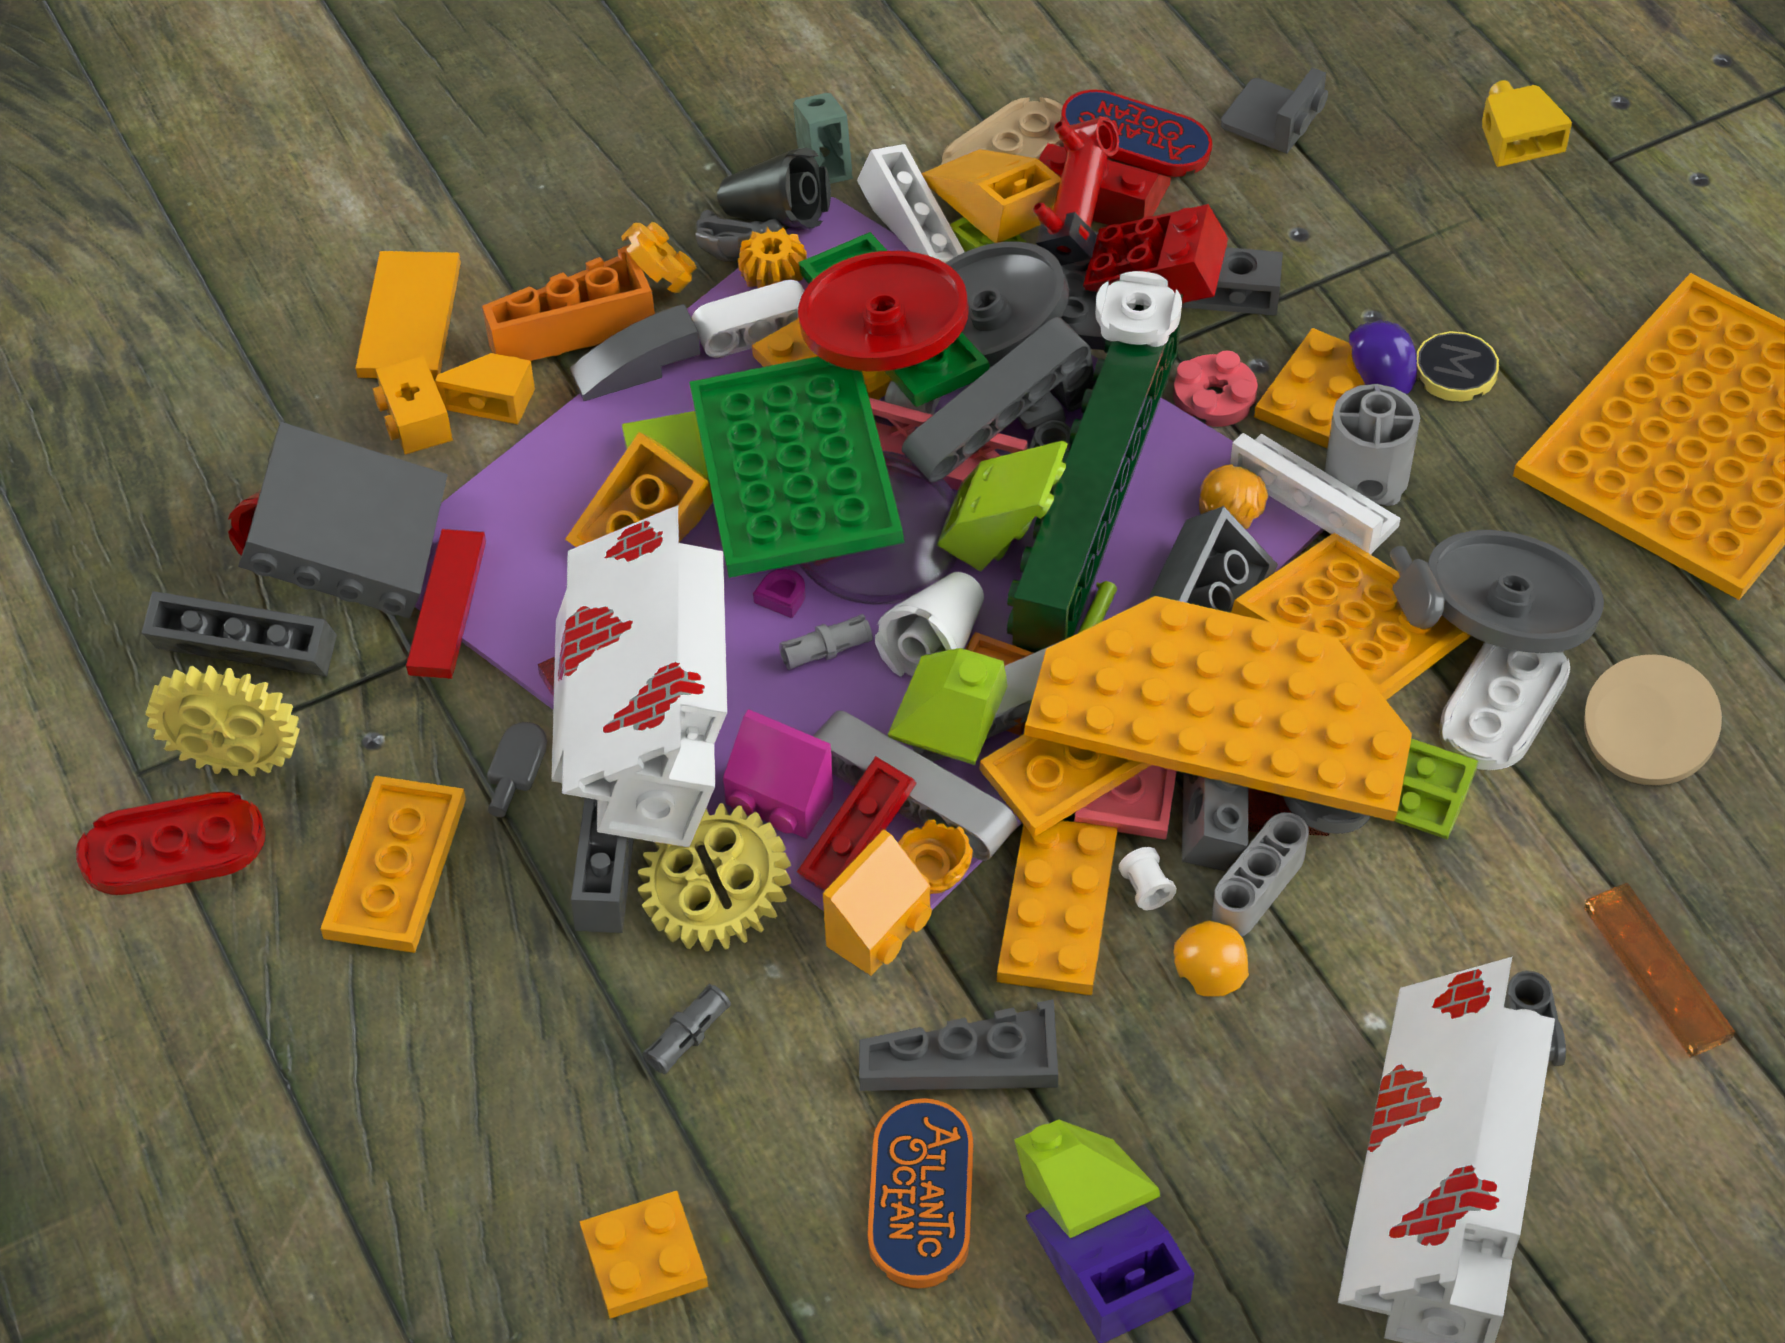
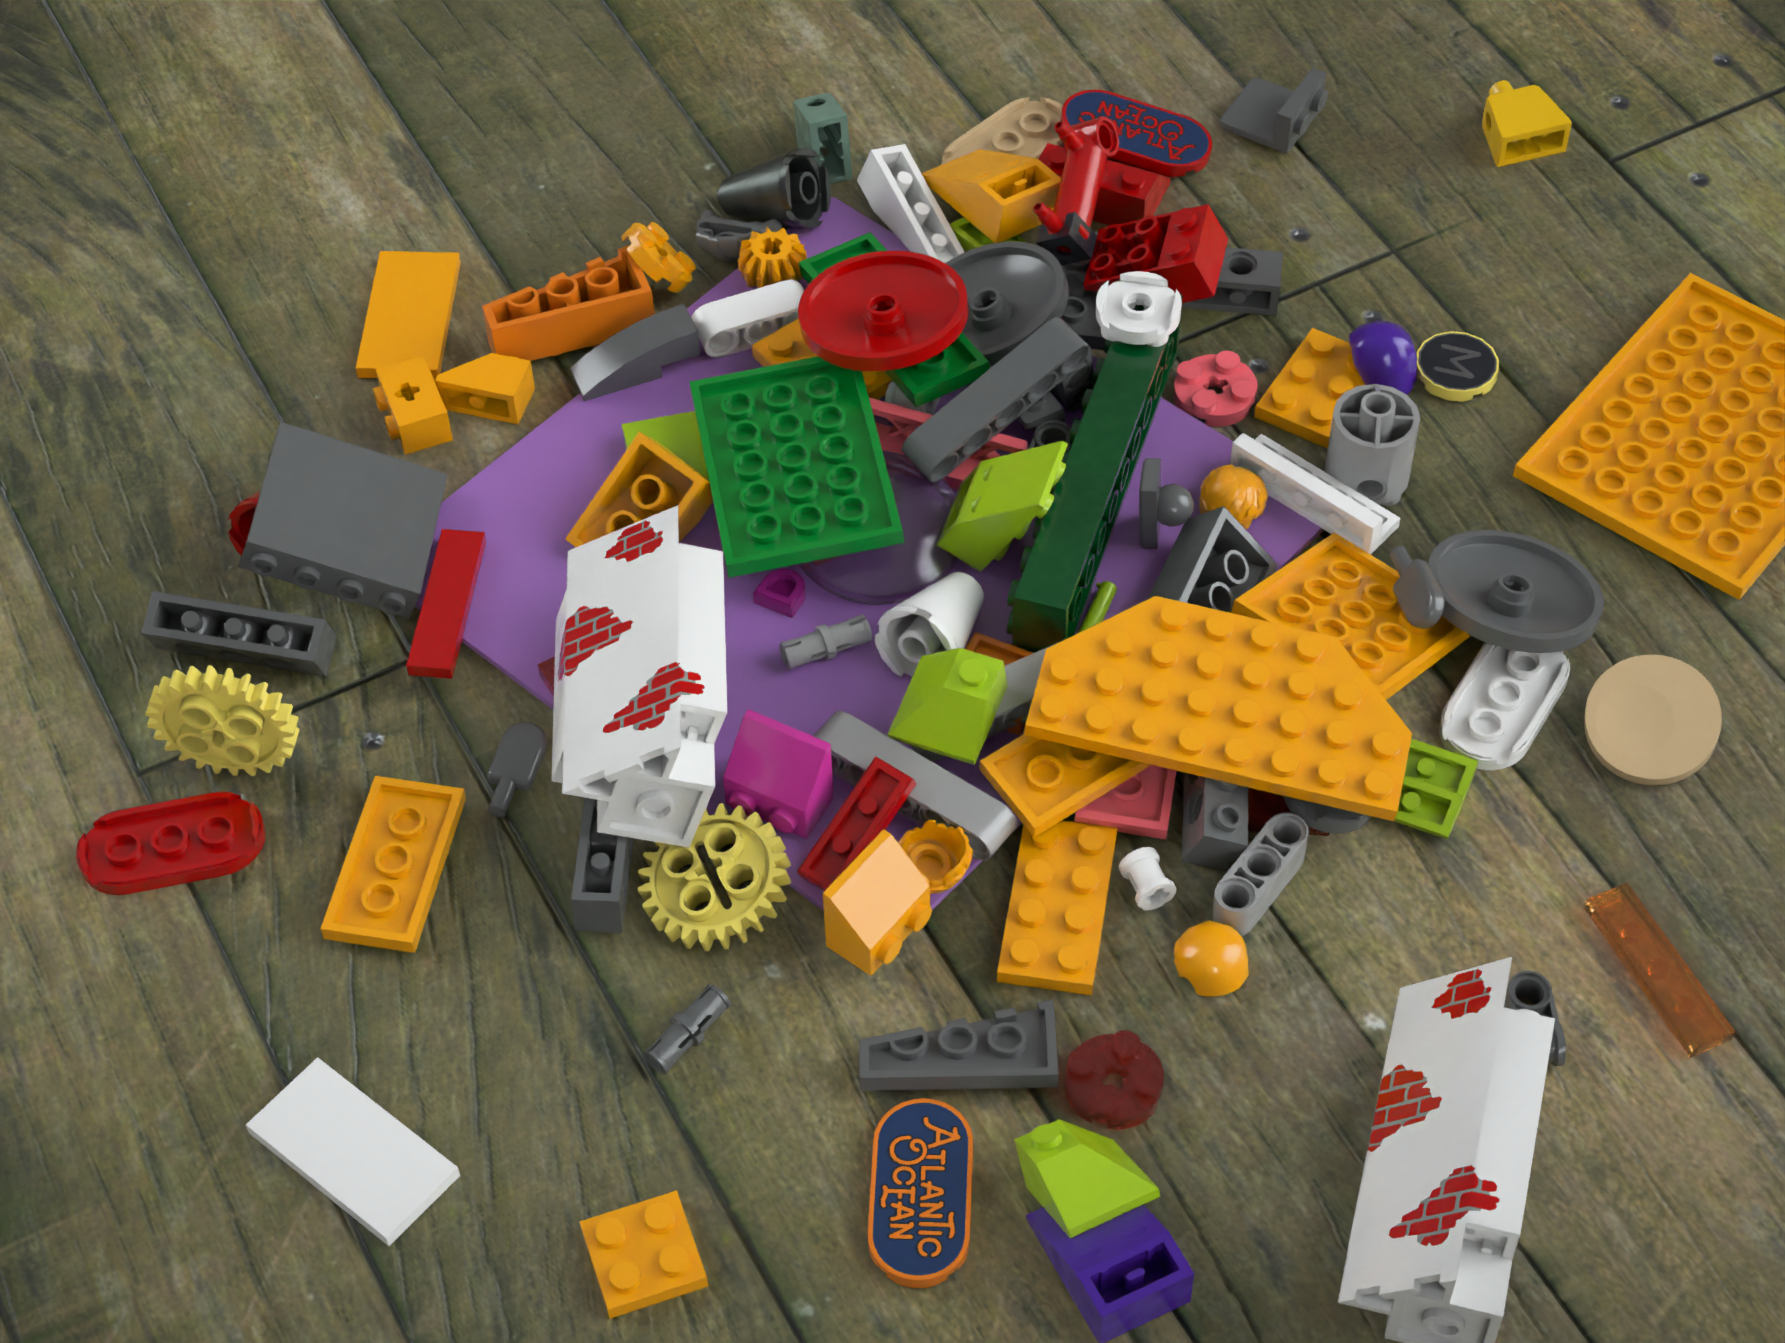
none -> white tile [246,1057,460,1246]
none -> clear red plate [1065,1030,1164,1130]
none -> dark grey tile [1139,458,1194,549]

